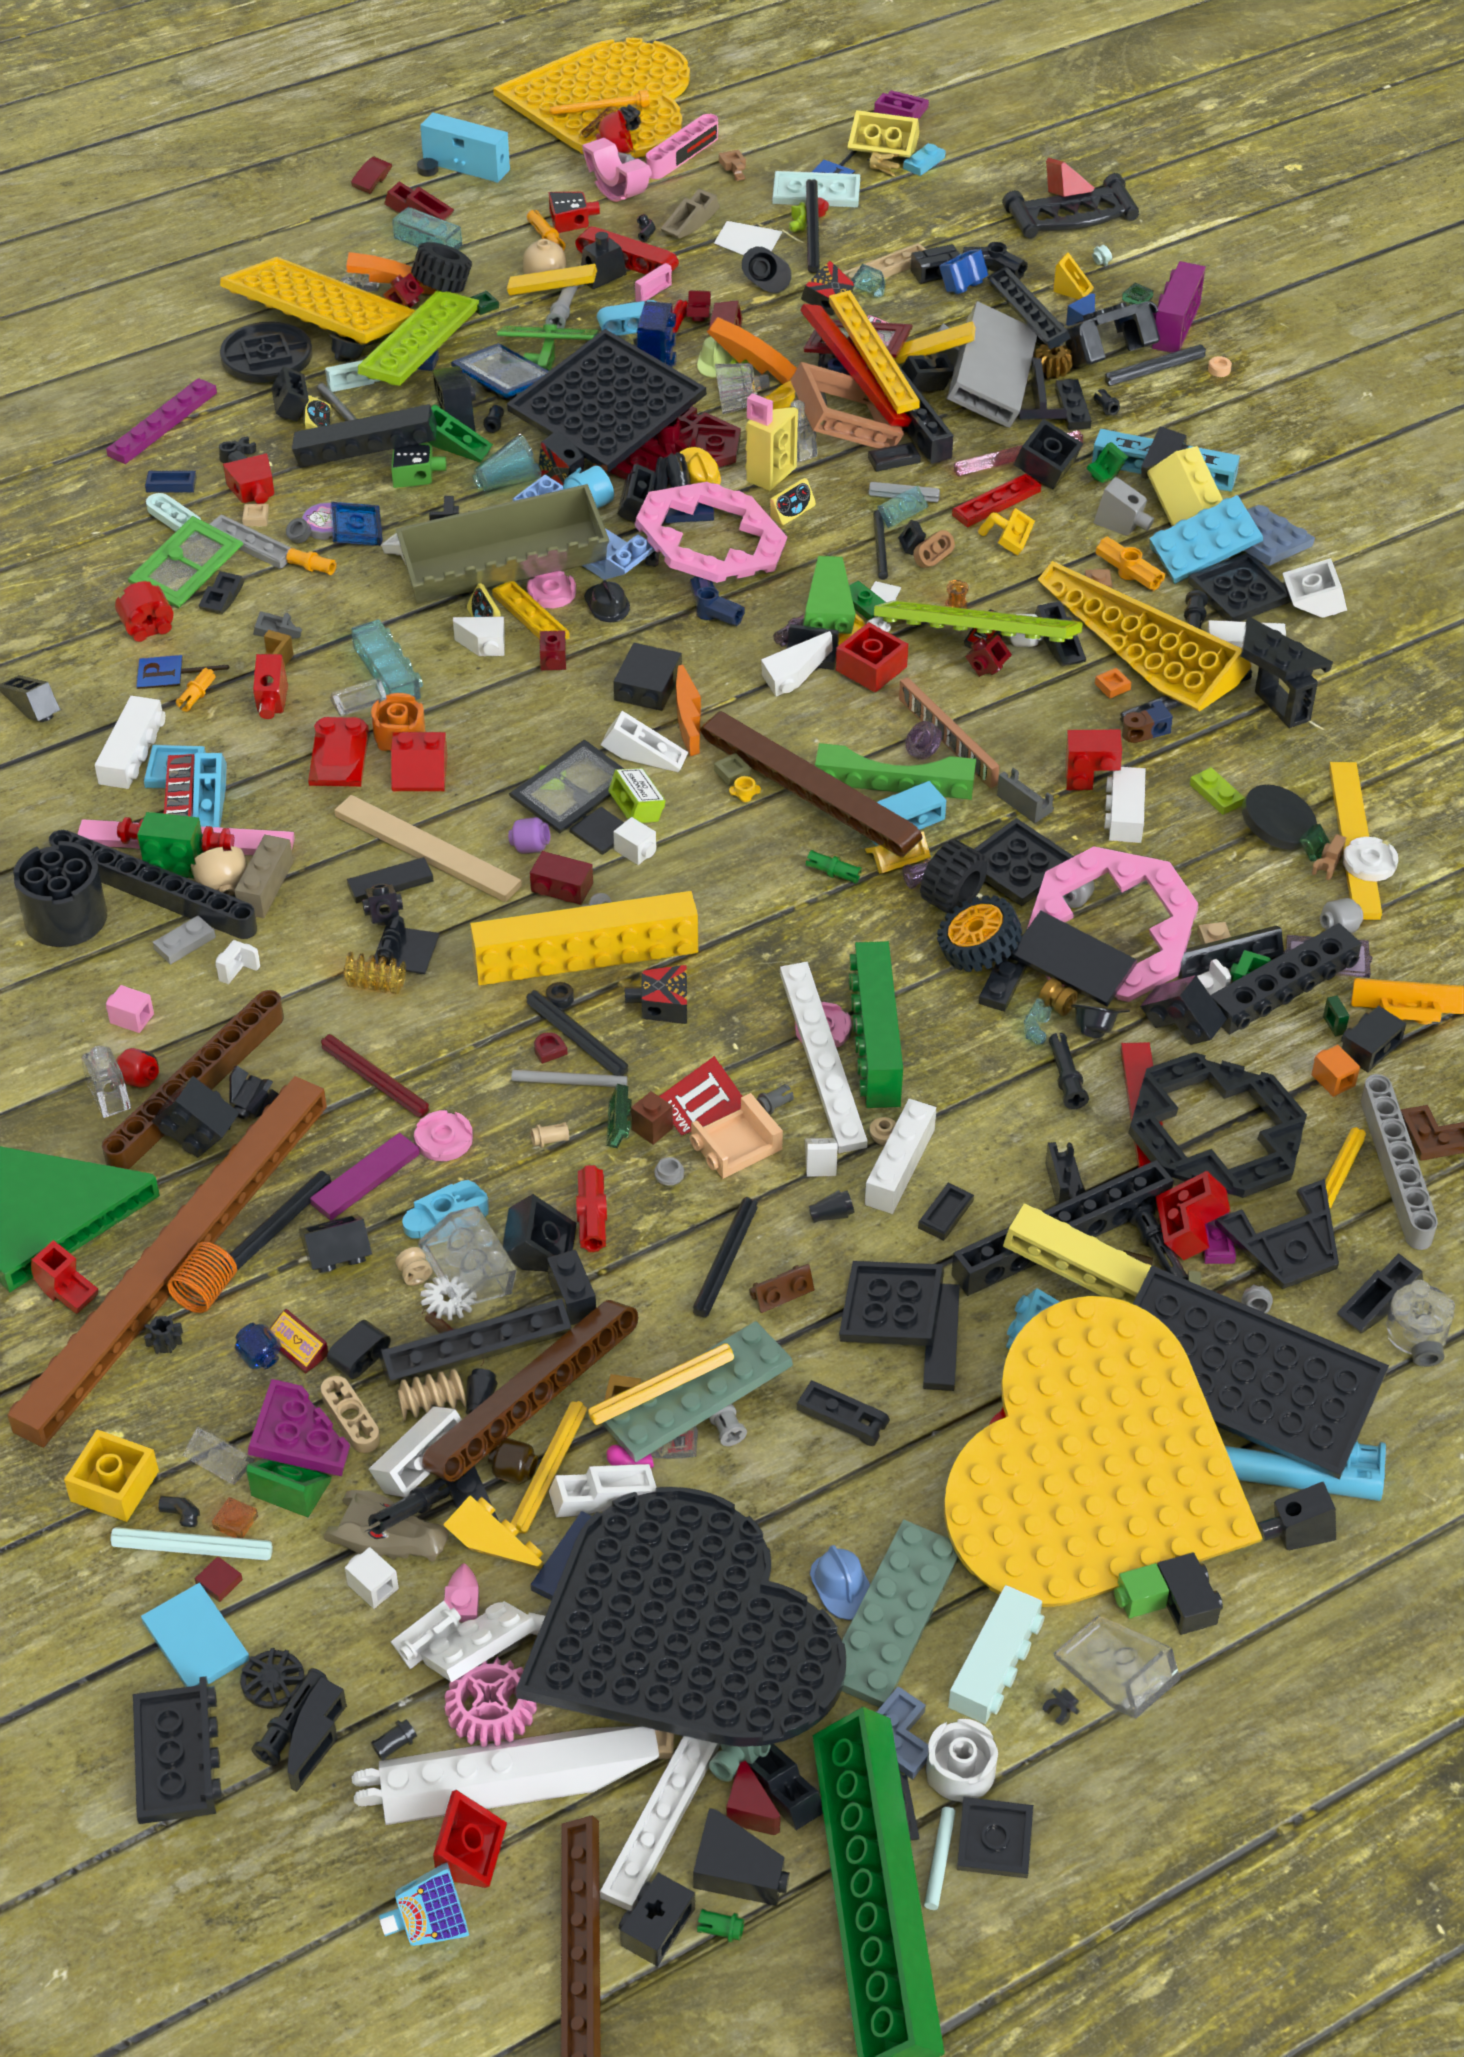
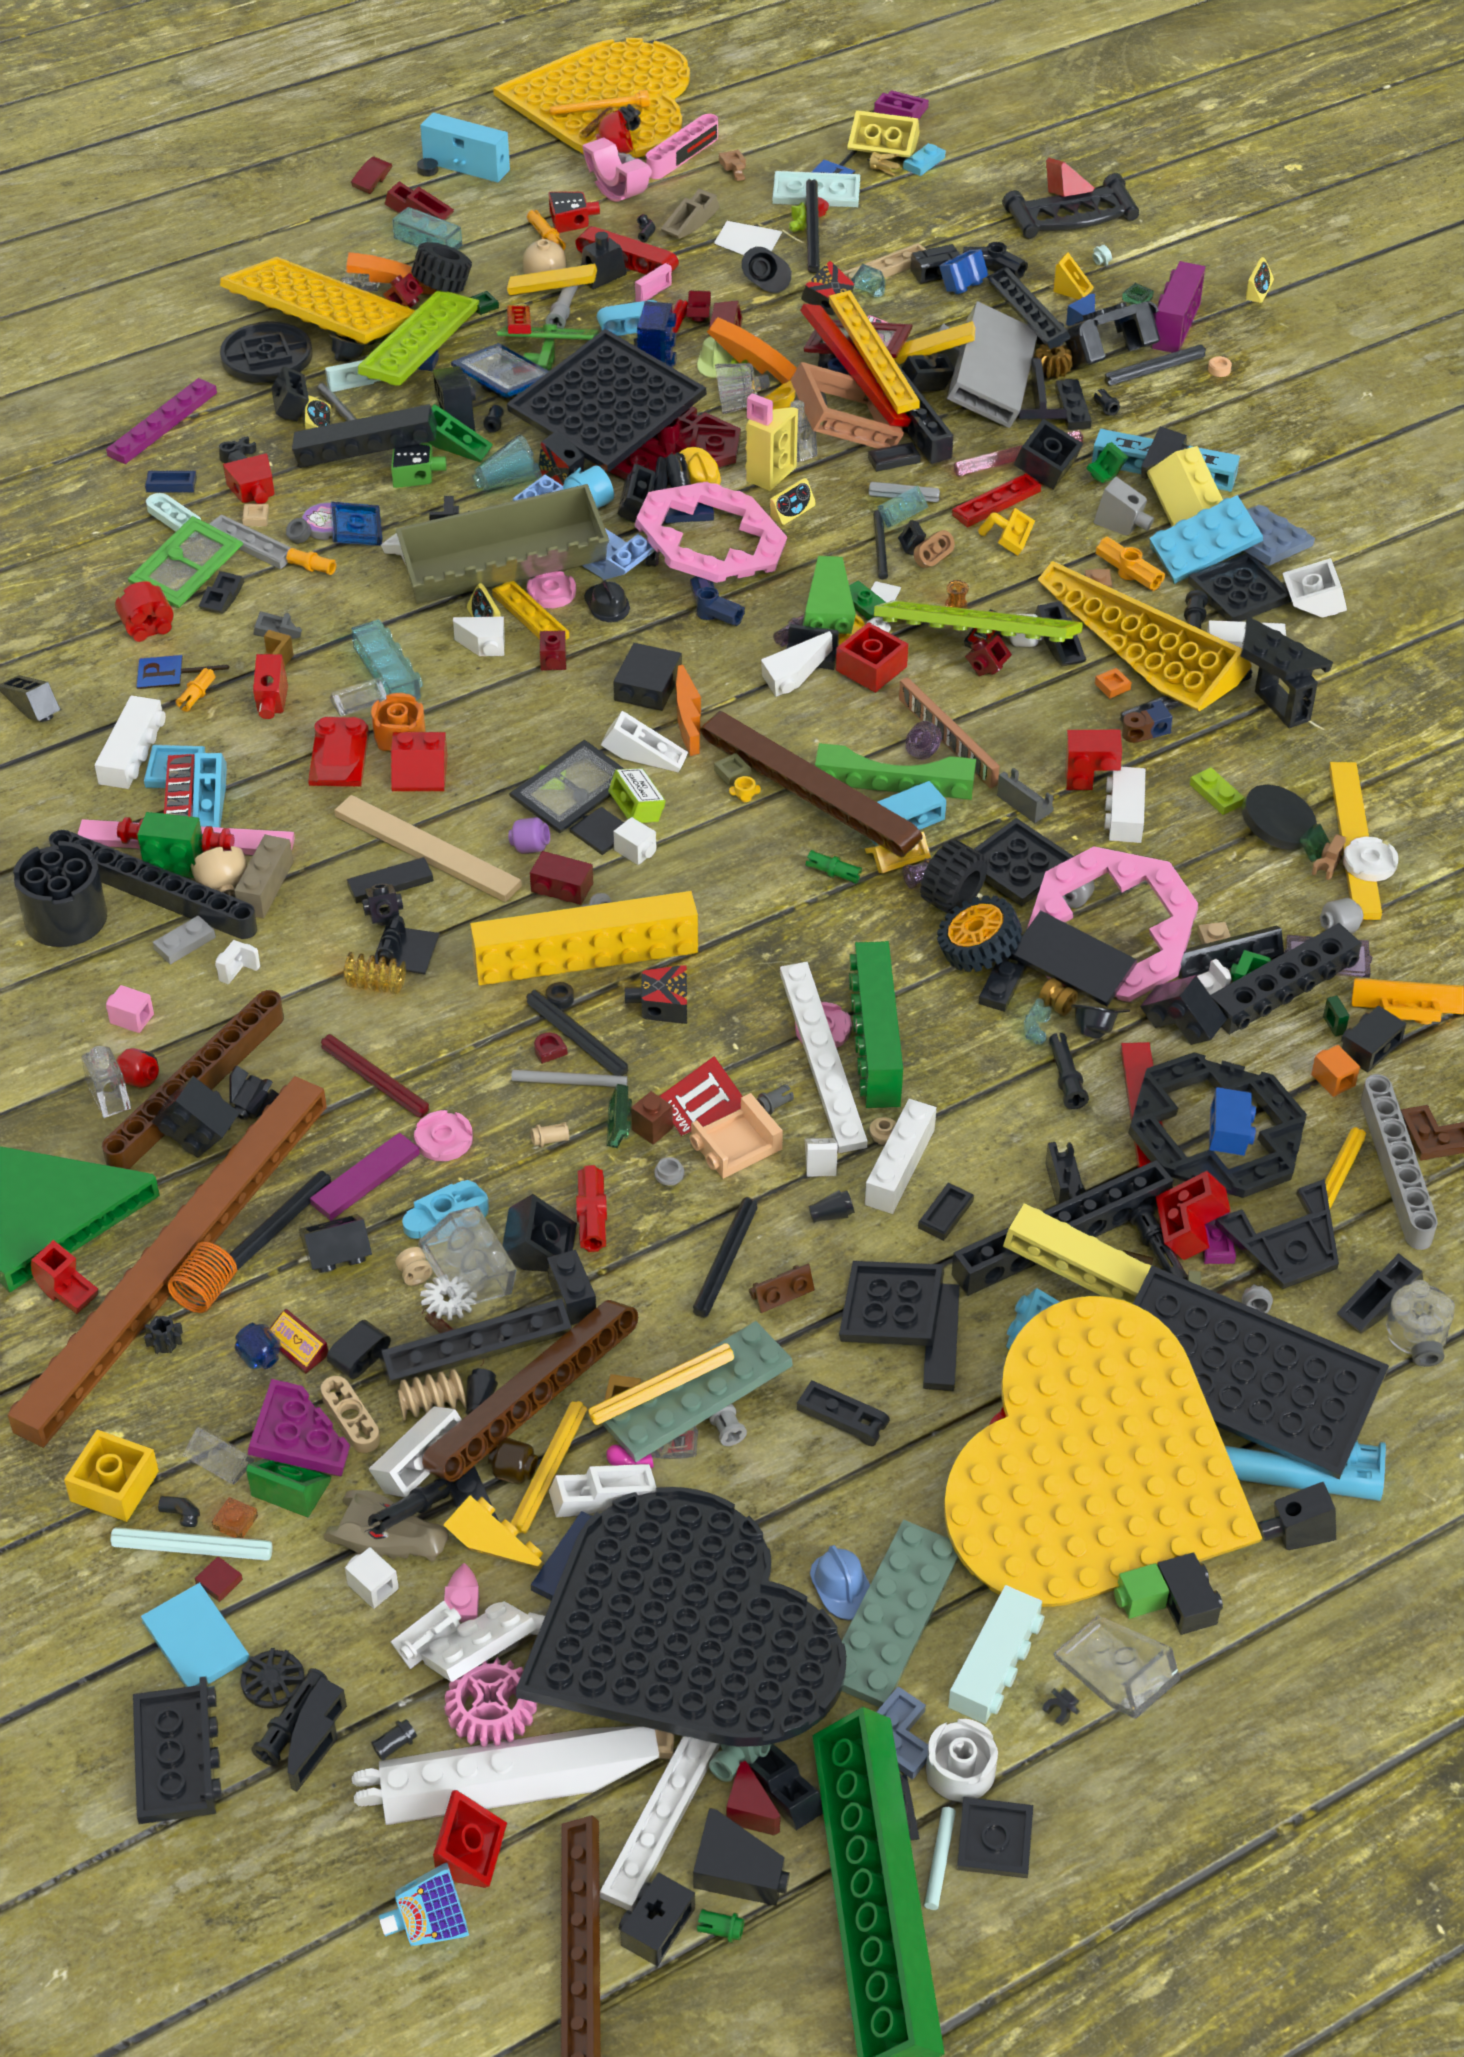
none -> red tile [507,305,531,334]
none -> blue brick [1209,1087,1256,1156]
none -> slope [1246,257,1274,303]

